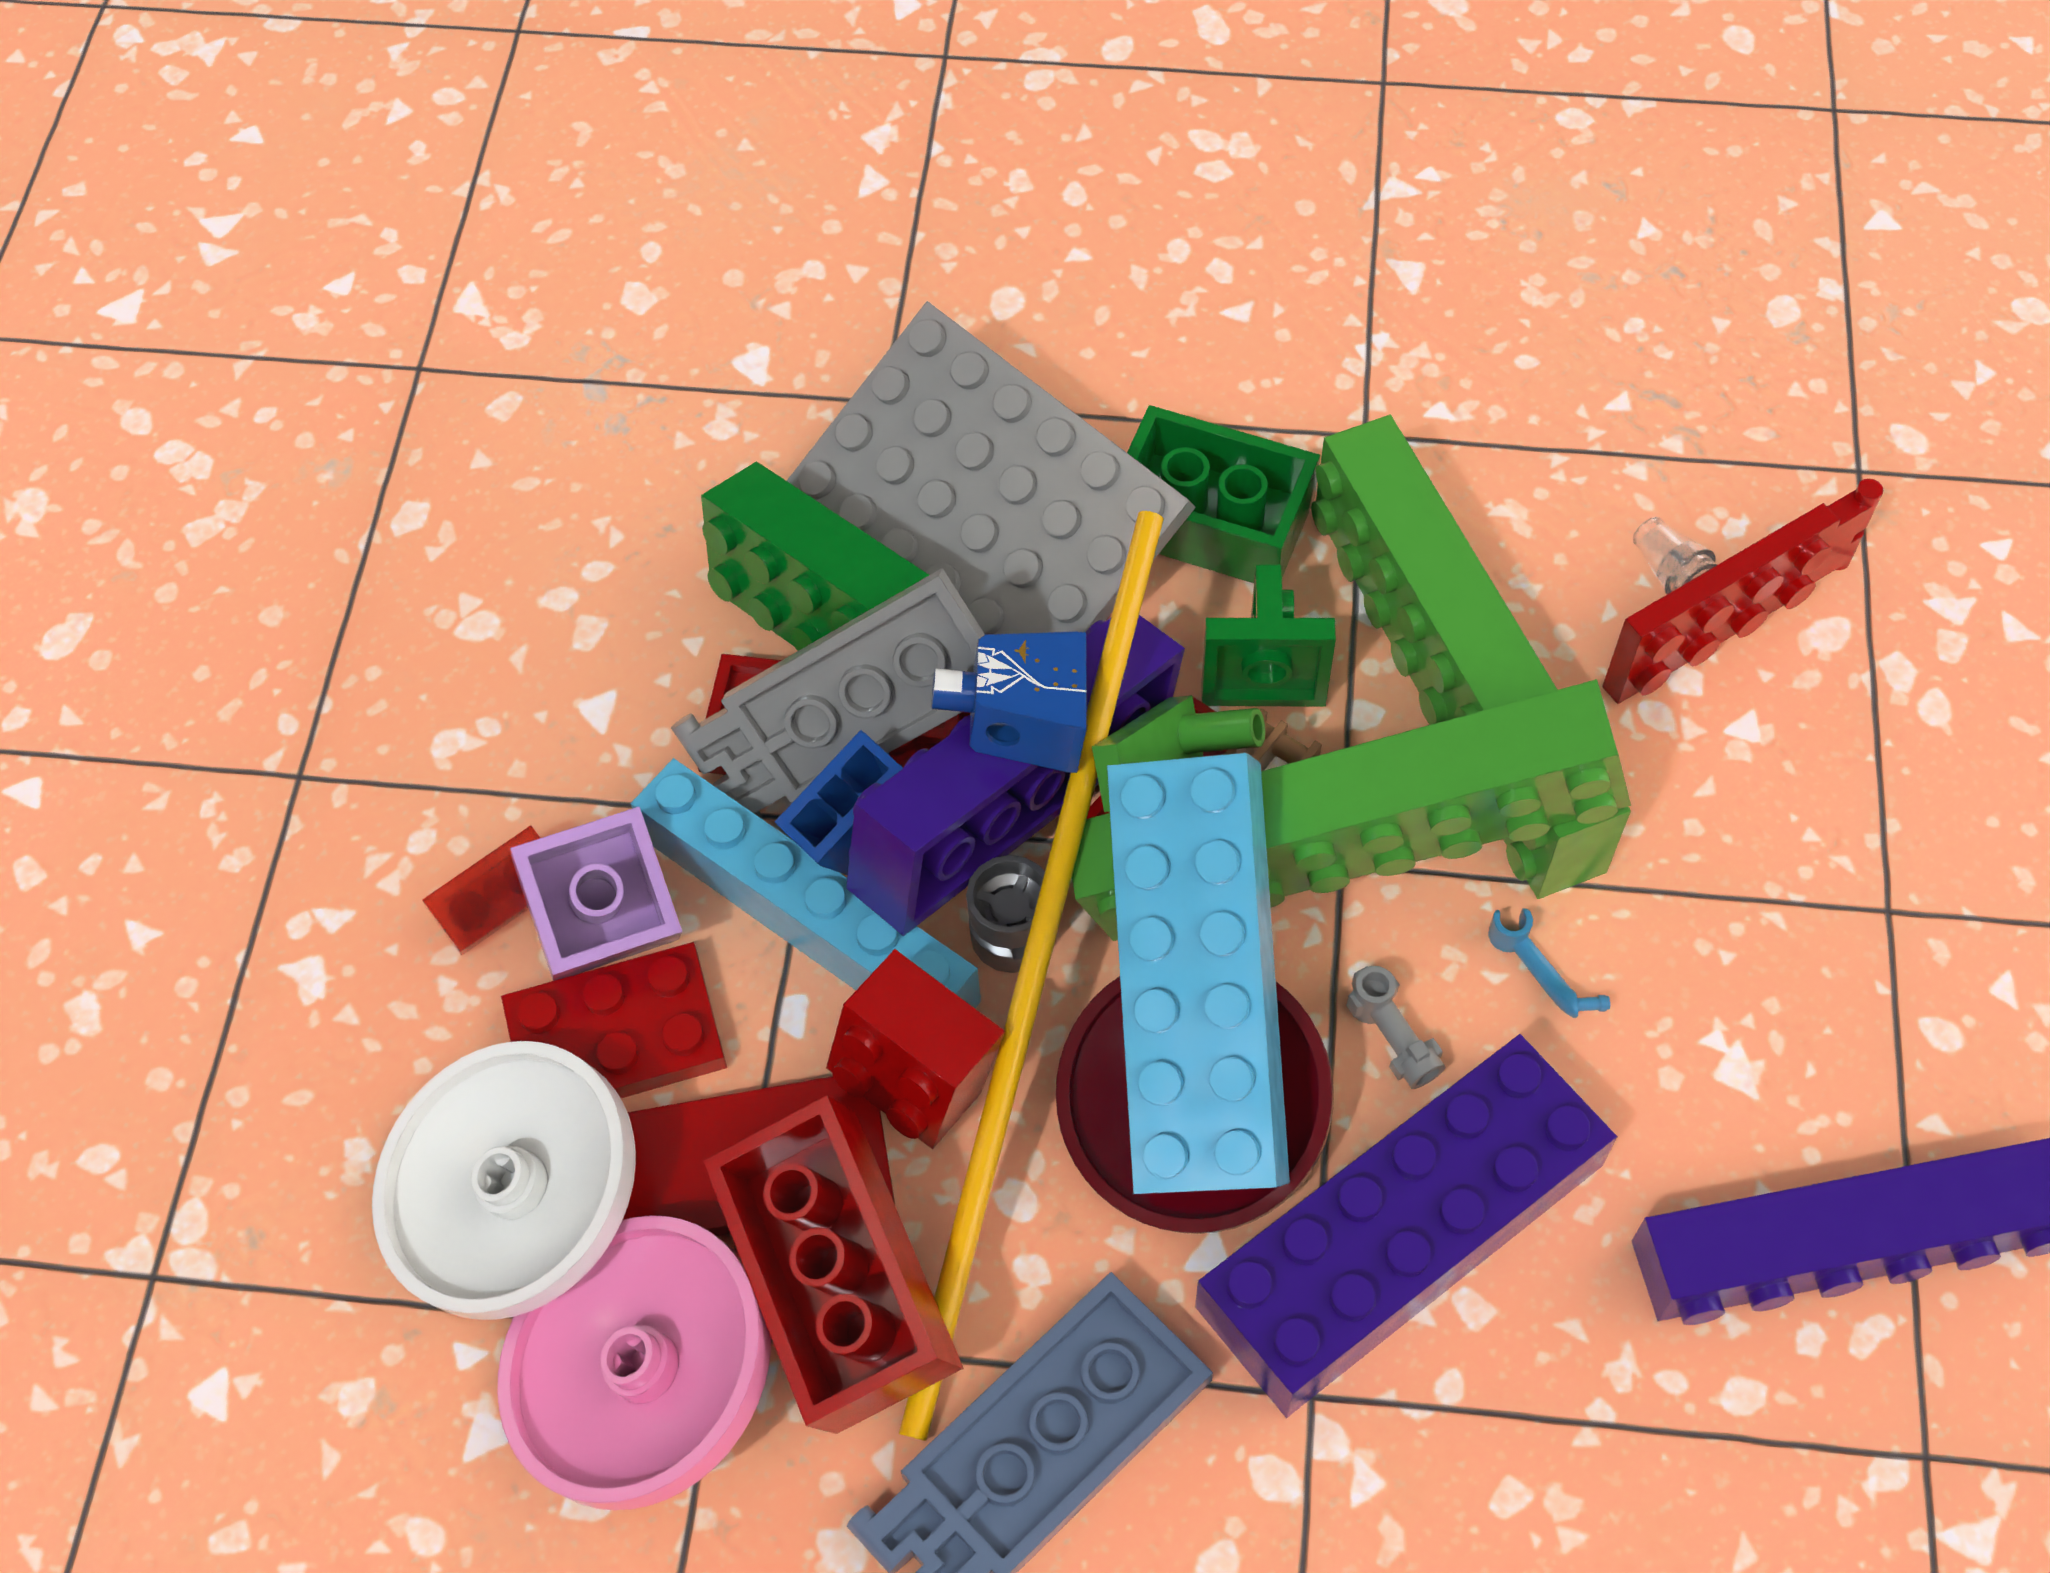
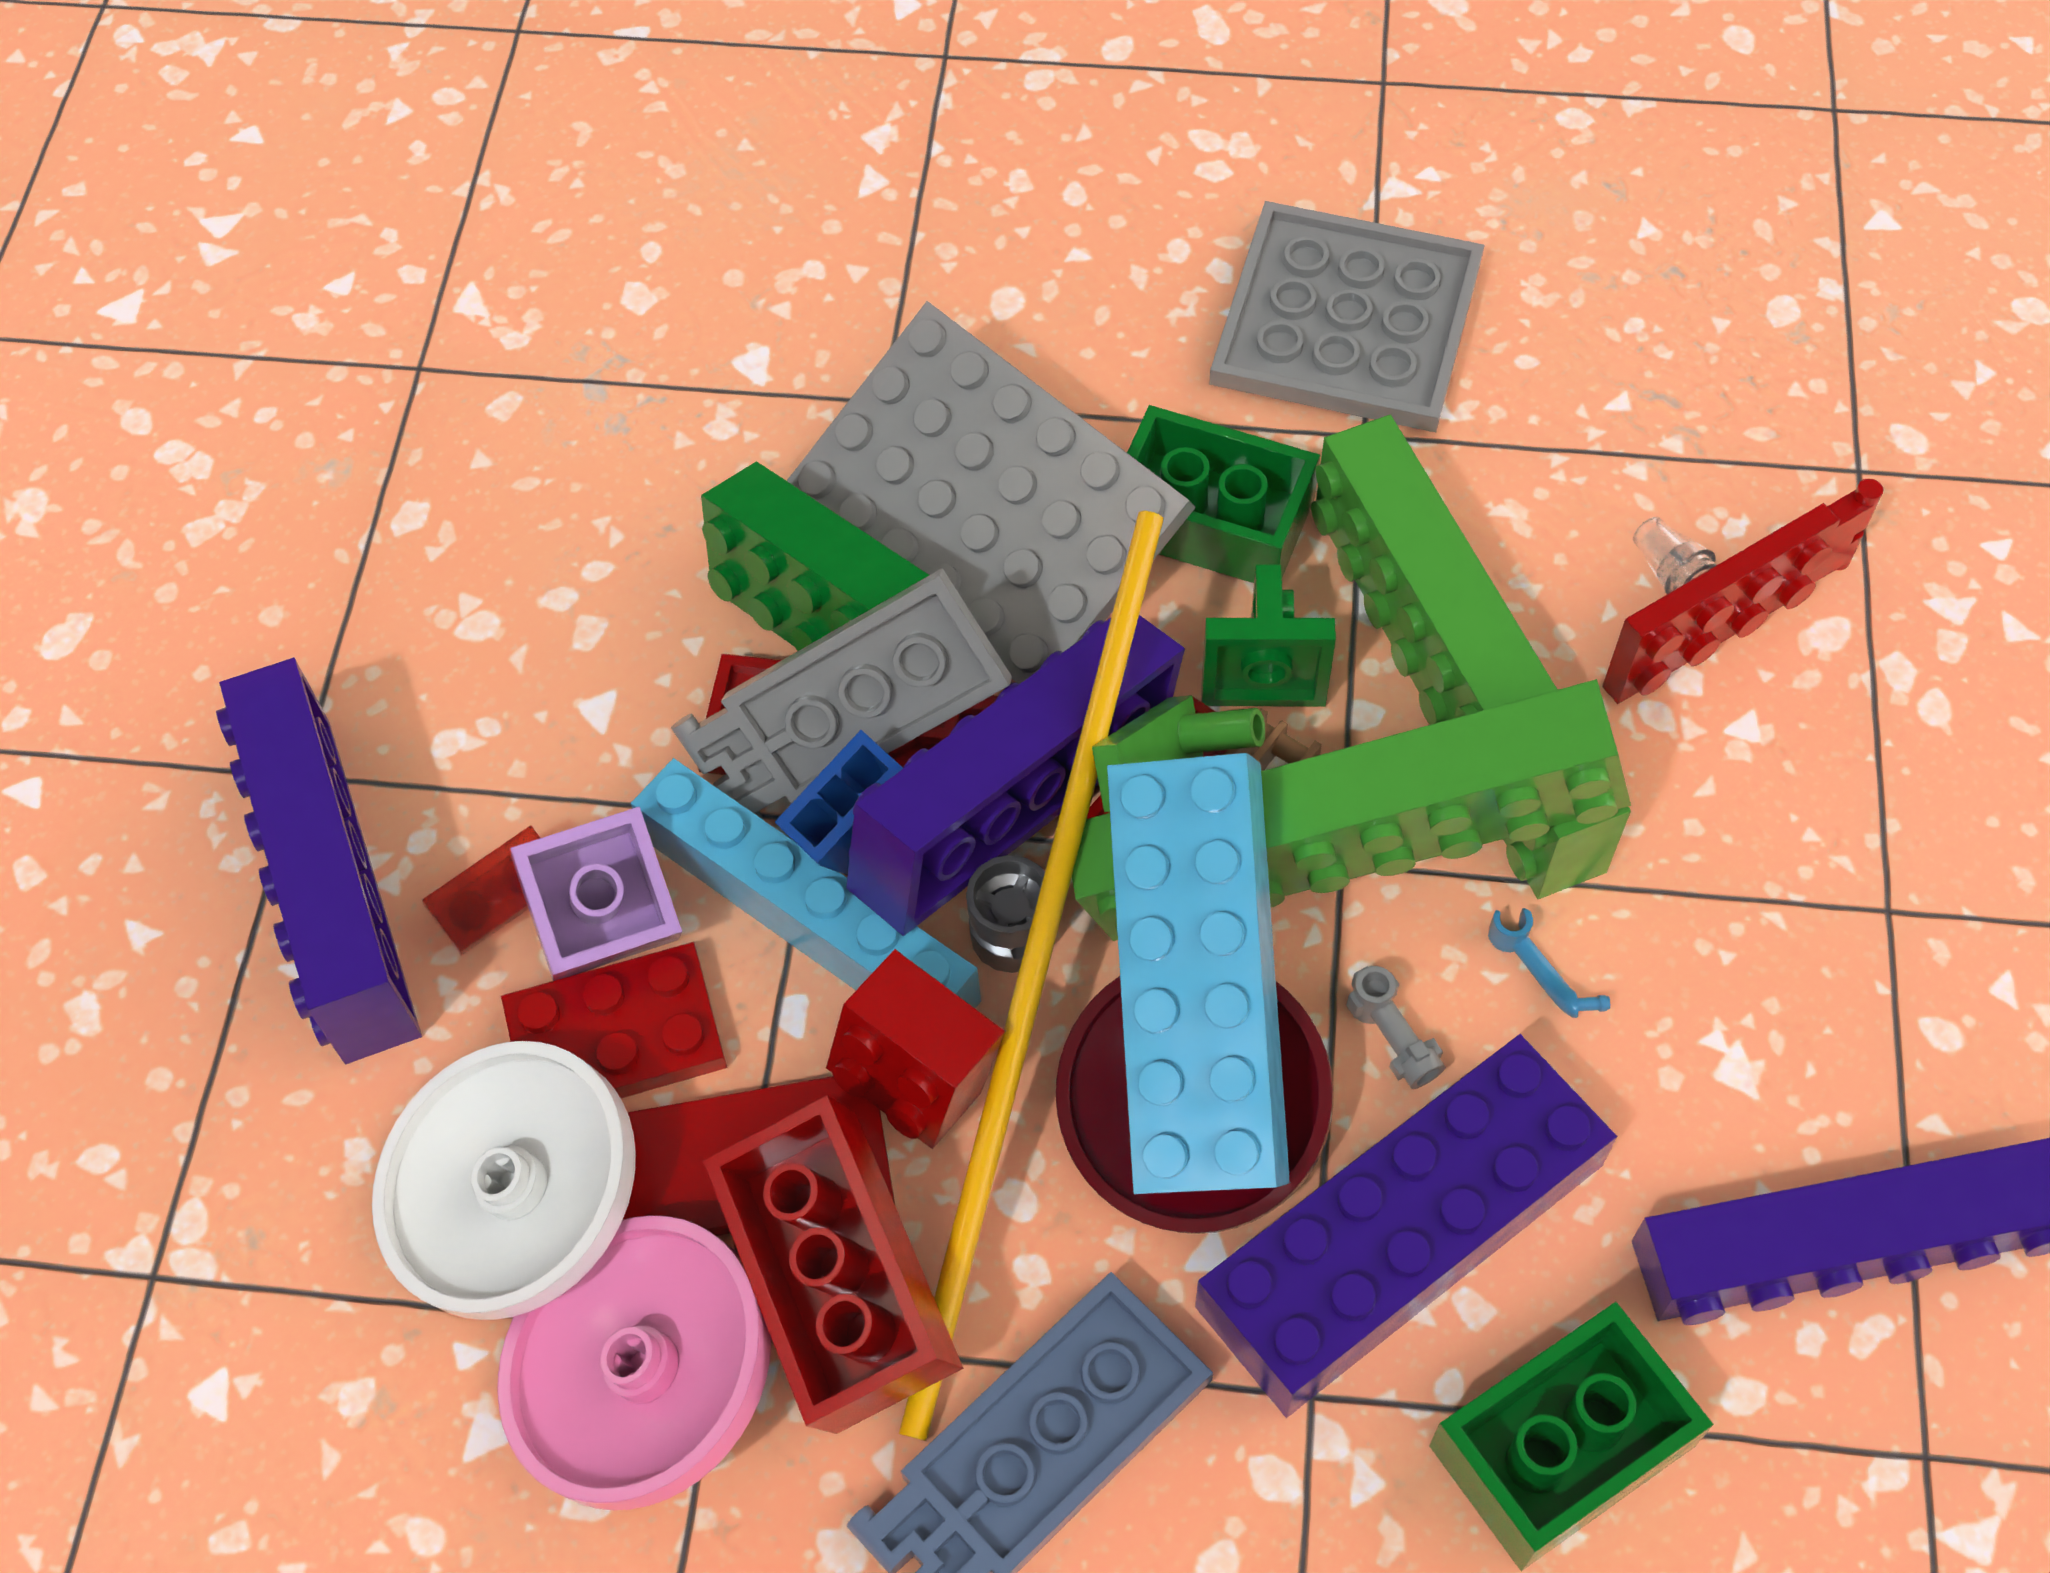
blue torso [931,632,1087,773] -> none
none -> dark purple brick [216,657,422,1065]
none -> light grey plate [1209,201,1485,433]
none -> green brick [1429,1302,1714,1572]

